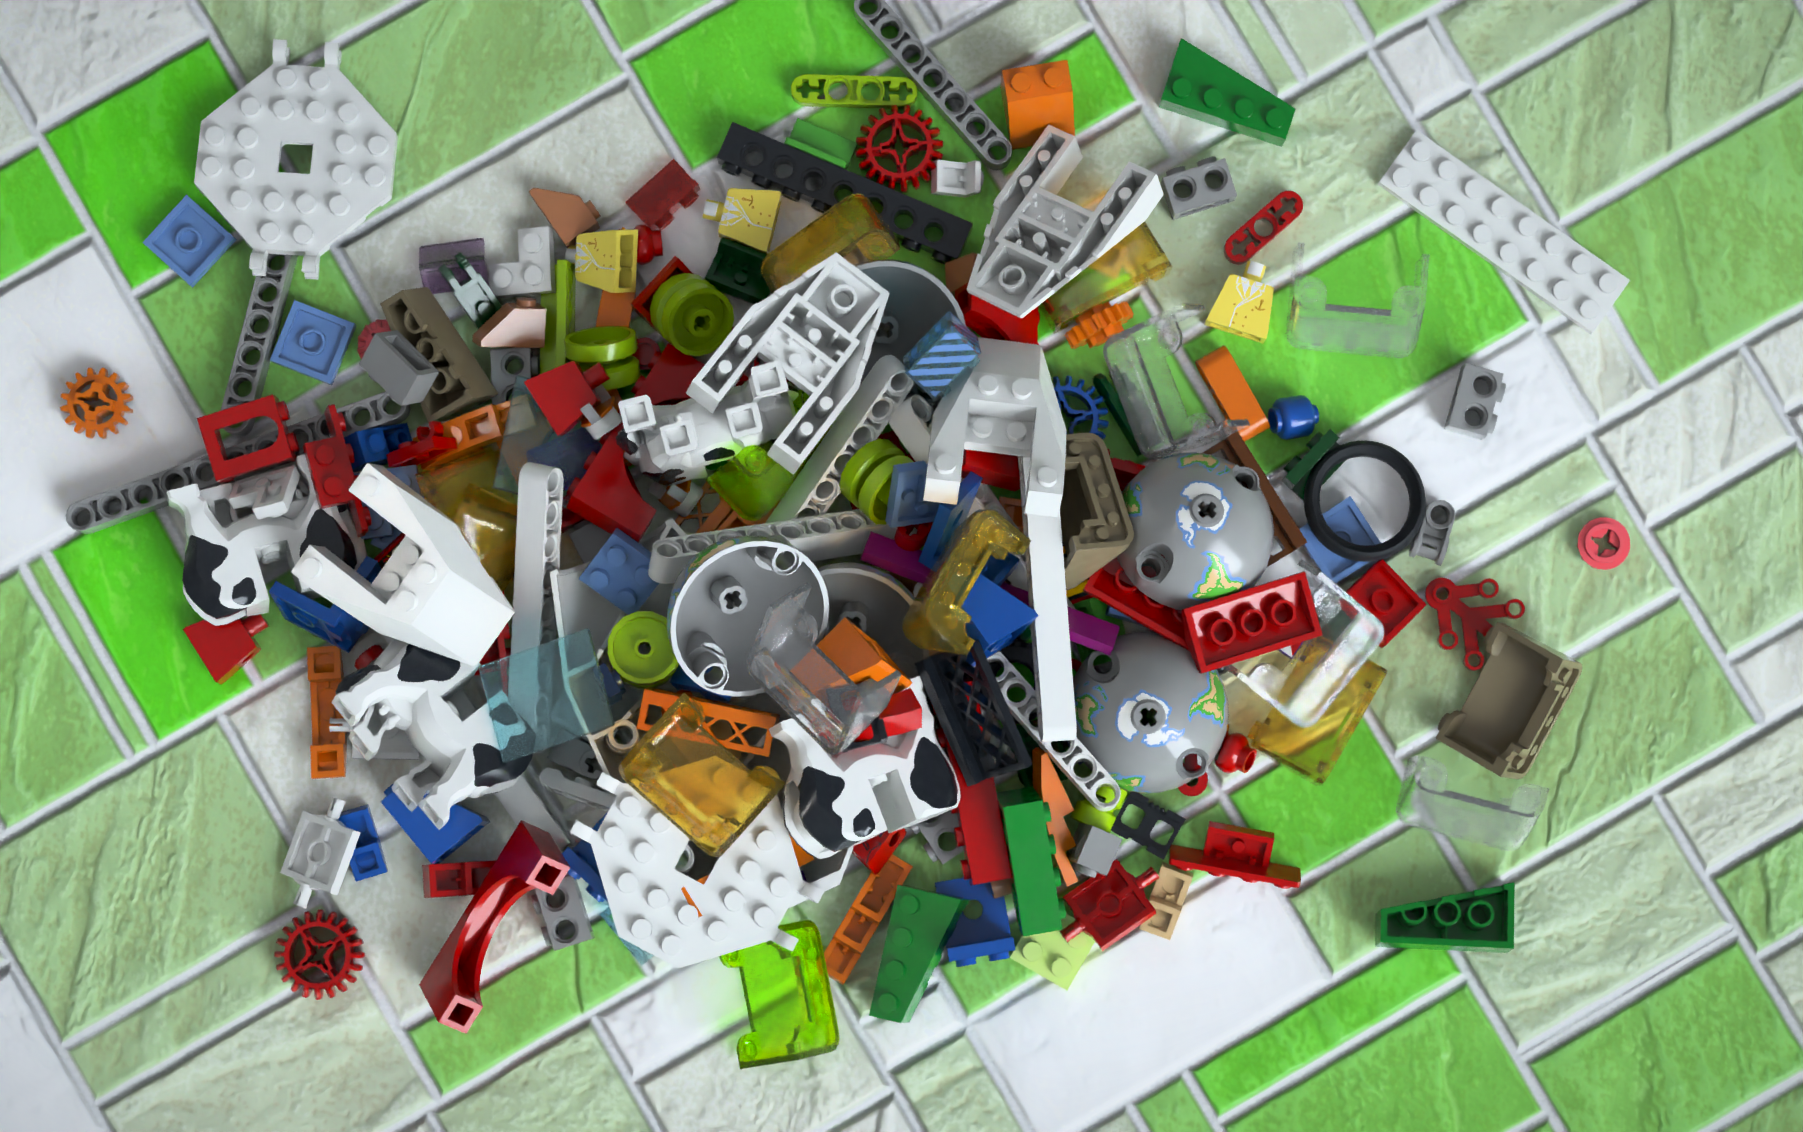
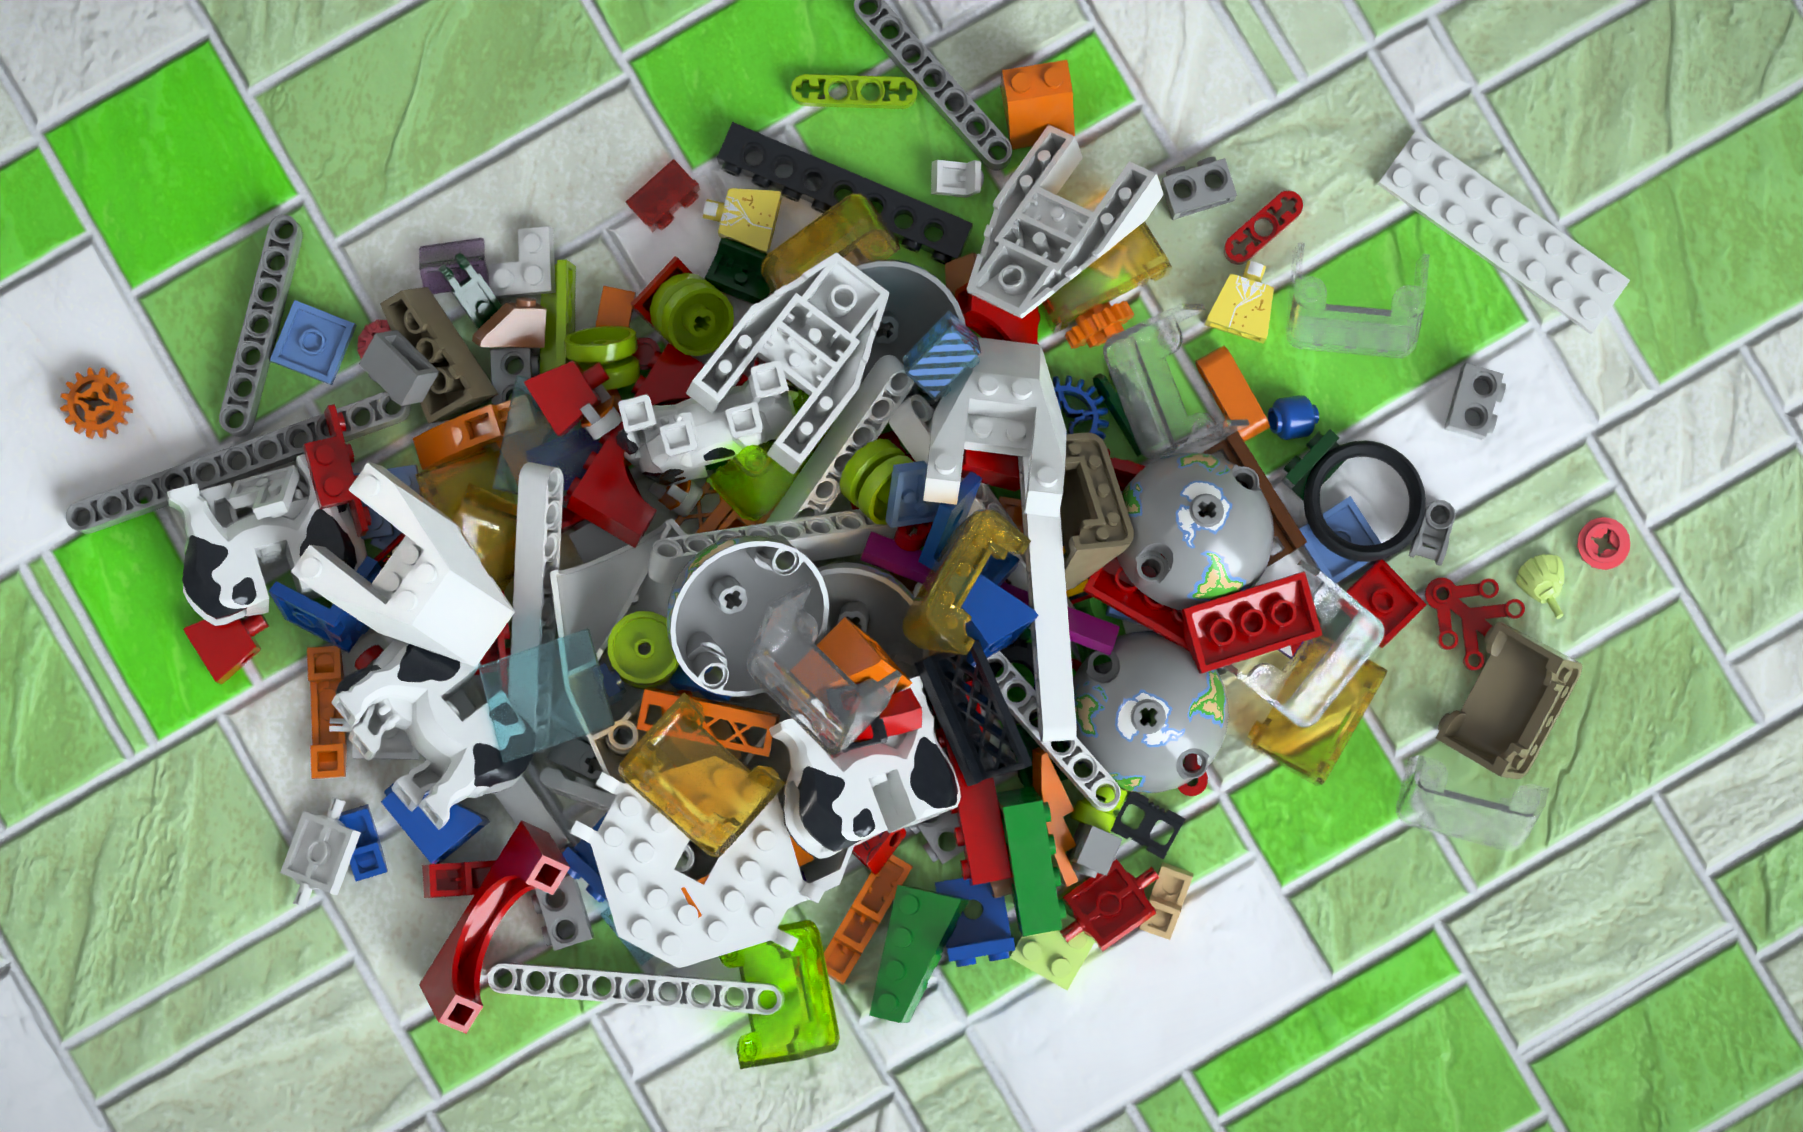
medium blue plate [142,195,237,288] -> none
white plate [194,39,398,280] -> none
red panel [197,394,300,484] -> none
red gear [274,910,365,1000] -> none
blue slope [344,423,412,472] -> none
red plate [386,421,458,467] -> none
nougat slope [528,188,601,248] -> none
light yellow torso [565,229,638,293] -> none
medium blue plate [579,528,659,615] -> none
red animal [617,224,663,265] -> none
bright green panel [784,118,858,170] -> none
red gear [855,105,943,193] -> none
green wedge [1159,38,1296,147] -> none
red bracket [1169,821,1301,889] -> none
red animal [1214,724,1257,774] -> none
green wedge [1375,882,1515,953] -> none
none -> white beam [487,962,785,1015]
none -> yellowish green piece [1516,554,1564,619]

